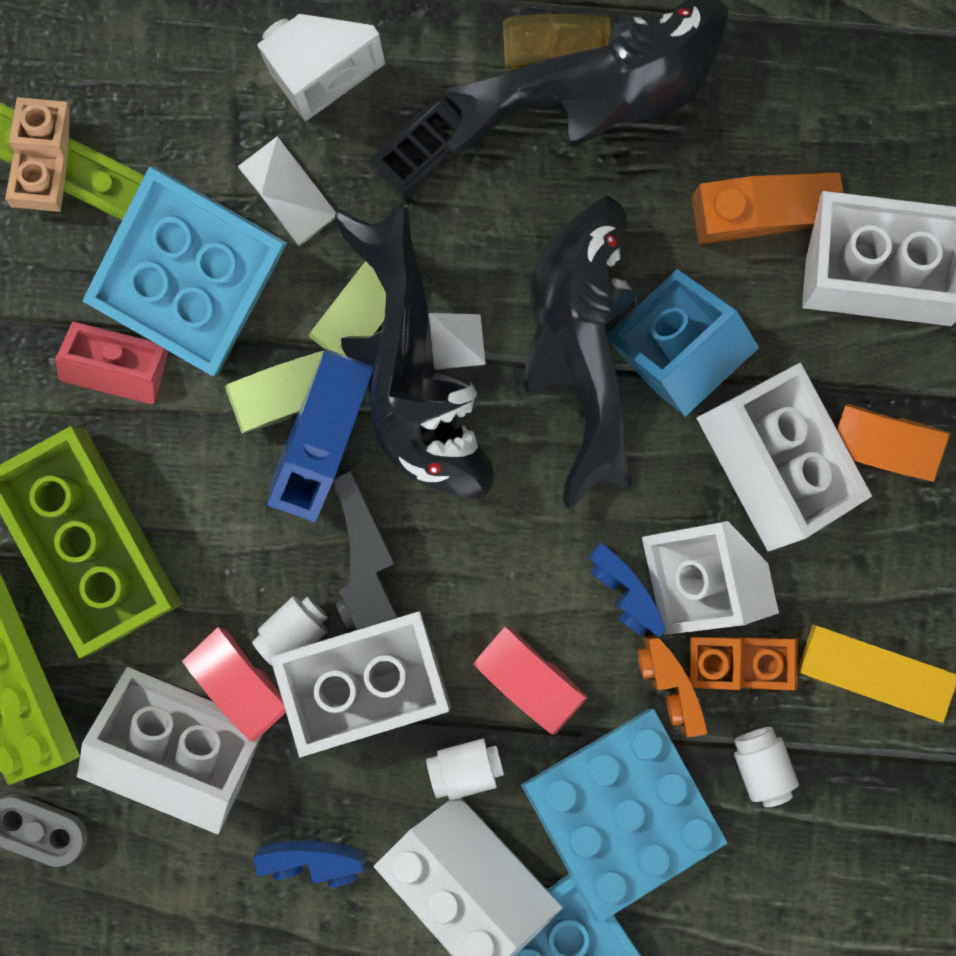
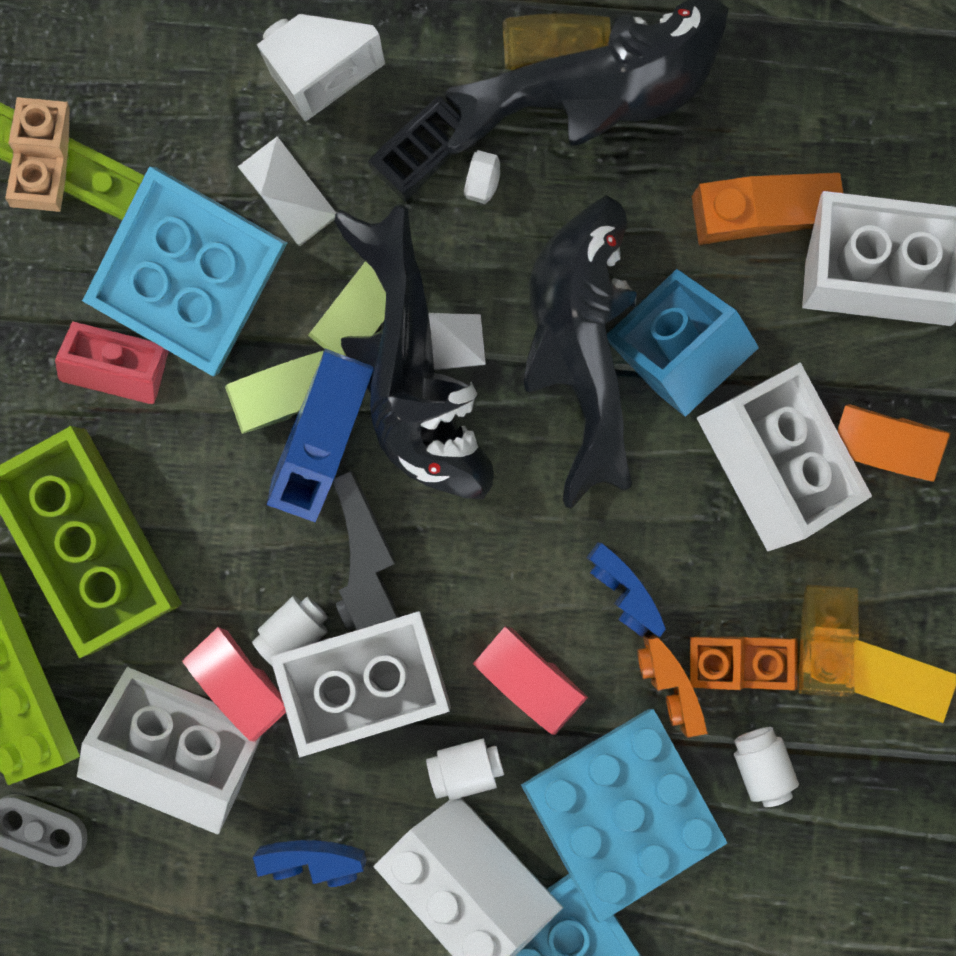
white slope [642,521,779,635] -> none
none -> white tile [464,150,500,204]
none -> clear yellow slope [799,585,859,697]

